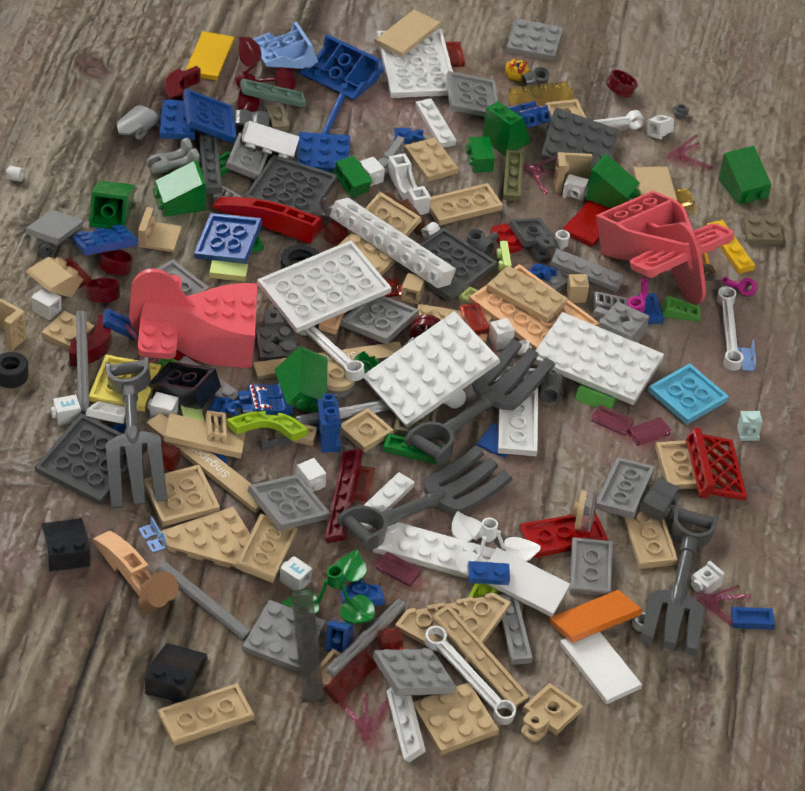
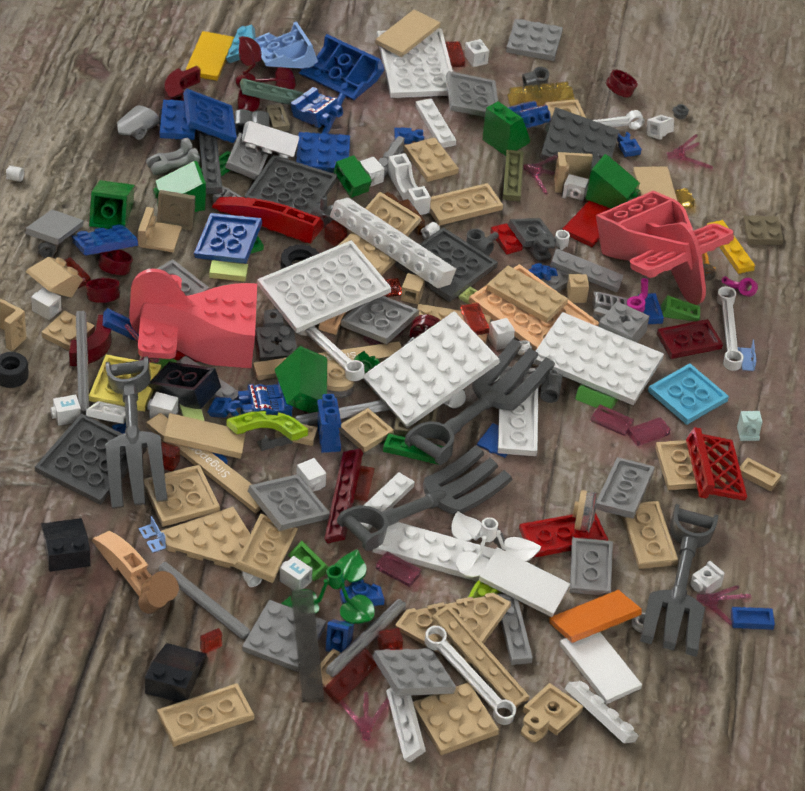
tan tile [205,411,227,442] -> none
green brick [465,136,495,173] -> none
blue plate [467,561,510,585] -> none
yellowish green plate [496,241,512,272] -> none
yellow head [505,59,530,82] -> none
dark grey brick [639,477,681,521] -> none
green slope [718,146,771,205] -> none
none -> dark tan plate [157,190,196,231]
none -> clear red tile [200,628,222,653]
none -> medium azure wing [226,24,256,63]
none -> white hose [241,570,262,587]
none -> bright green slope [288,541,329,581]
none -> blue hips [291,87,343,128]
none -> white brick [464,39,489,67]
none -> white plate [565,681,639,743]
none -> blue plate [617,132,642,157]
none -> dark red plate [657,319,723,359]
none -> tan tile [740,457,781,491]

